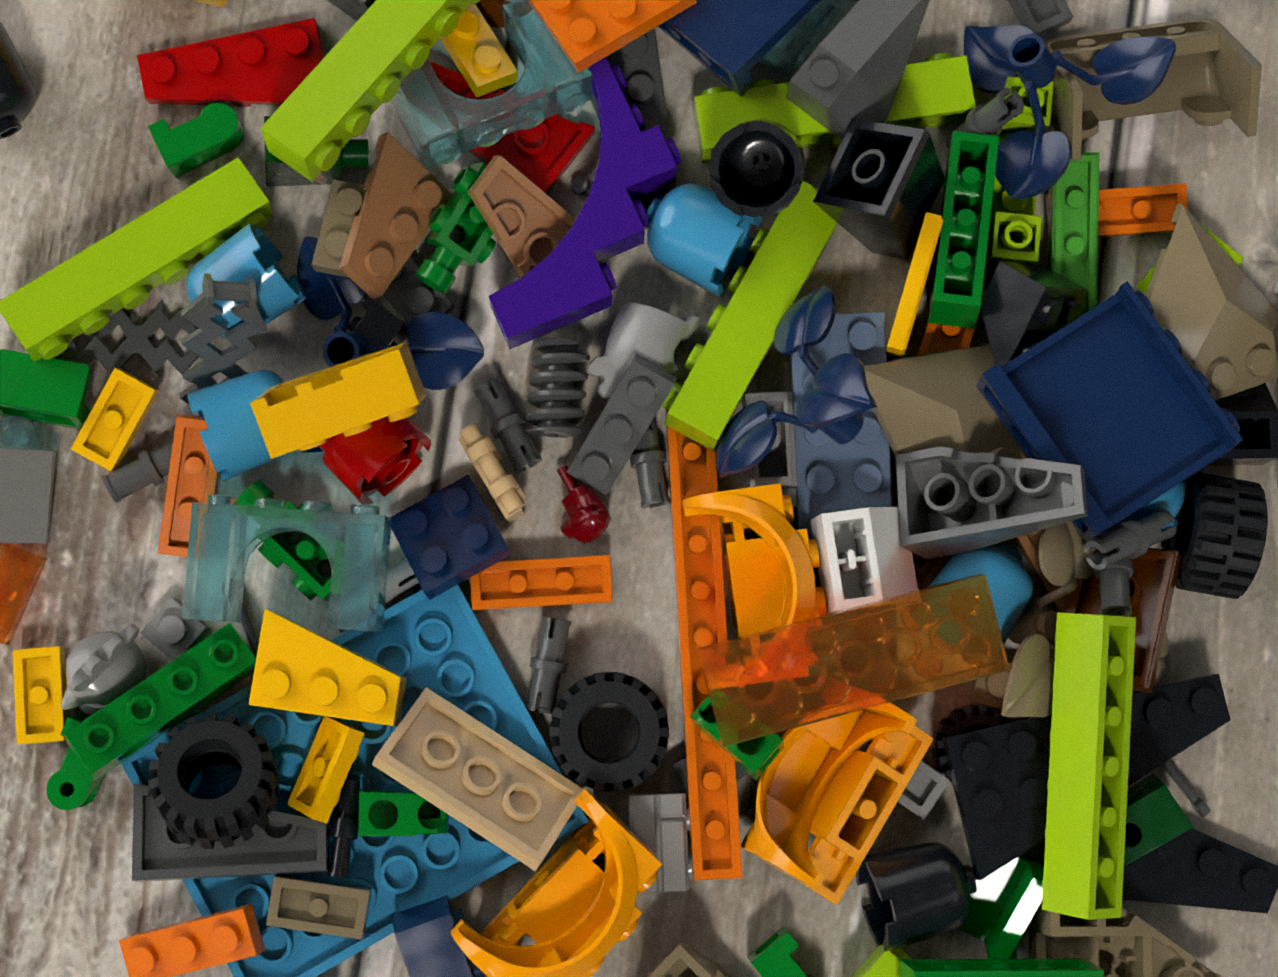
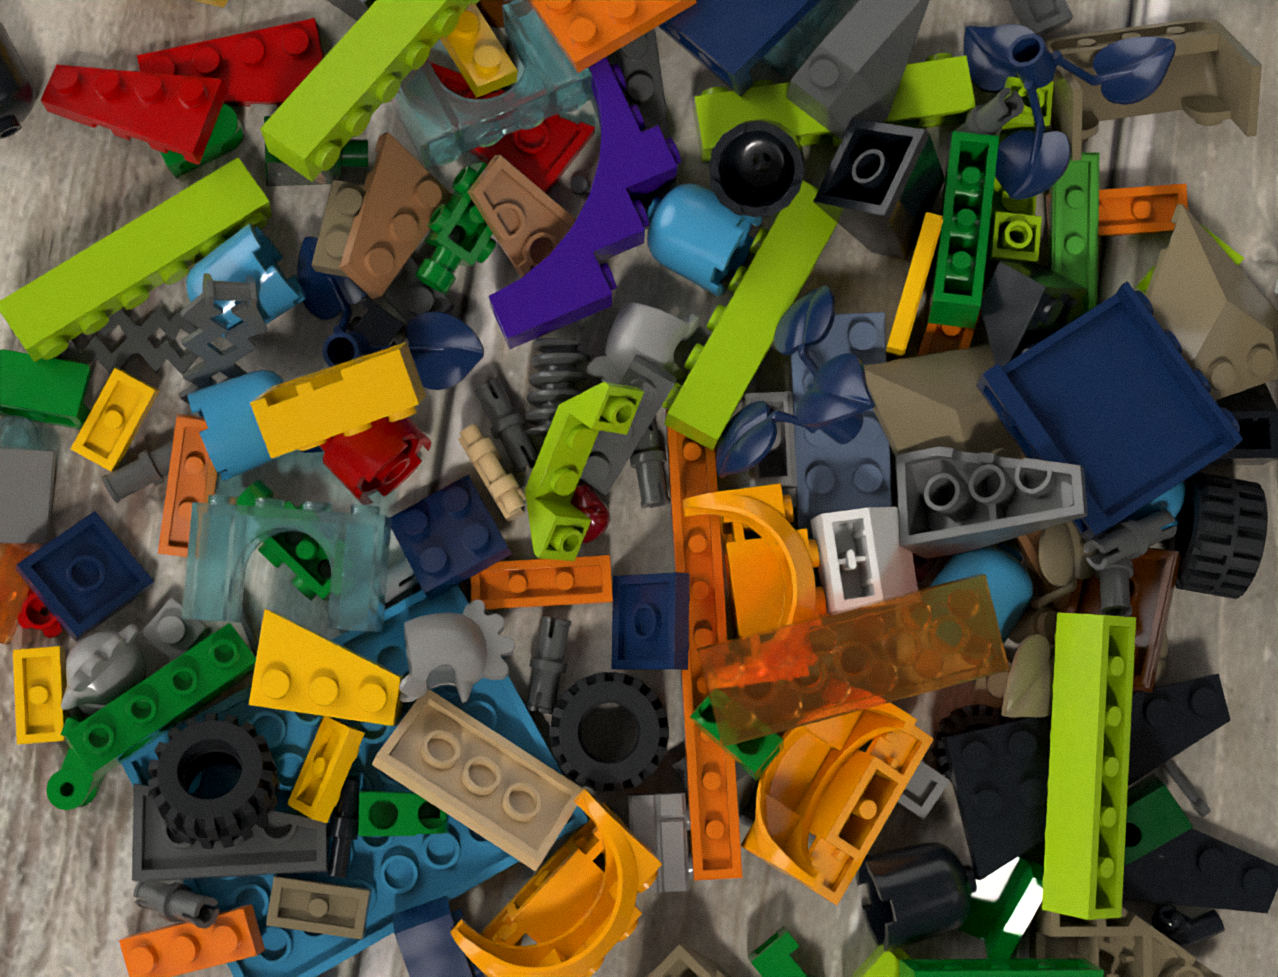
none -> dark blue plate [16,511,154,642]
none -> red plate [18,588,63,638]
none -> red wing [40,64,228,165]
none -> dark grey pin [133,881,219,929]
none -> light grey piece [399,600,515,703]
none -> lime slope [525,381,644,561]
none -> dark blue plate [611,572,690,670]
none -> black arm [1152,904,1225,947]

